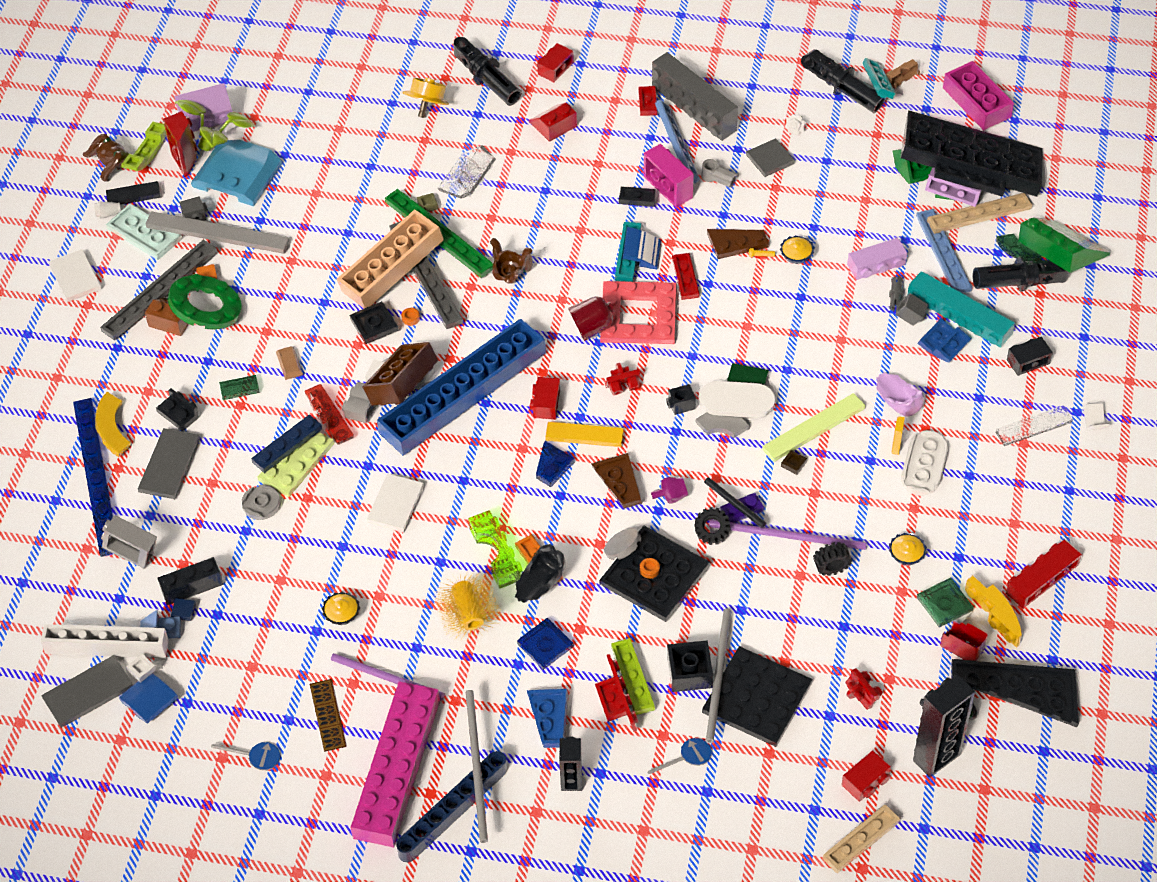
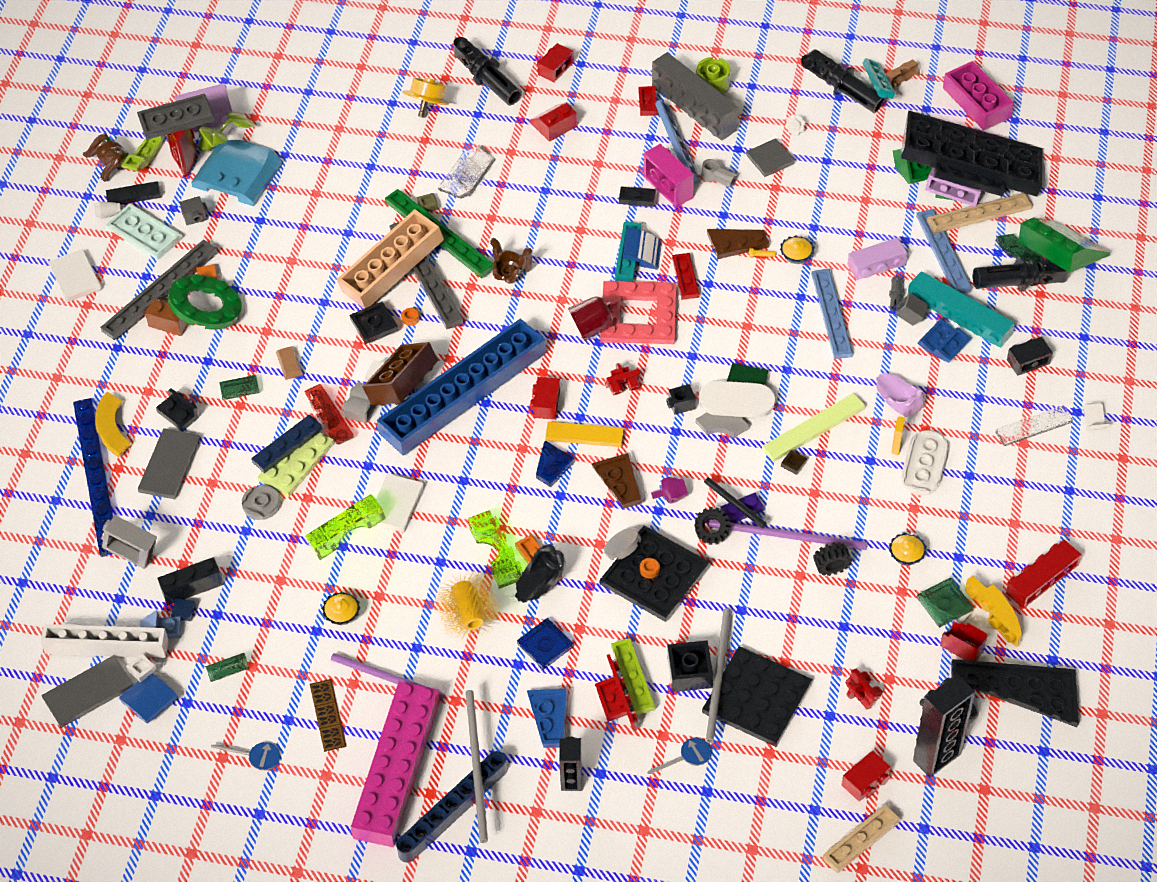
light grey tile [145,211,289,254] -> none
none -> dark grey tile [137,93,215,140]
none -> clear green tile [205,652,249,682]
none -> clear neon green arch [305,494,386,560]
none -> lime brick [696,57,730,94]
none -> medium blue tile [811,269,853,359]

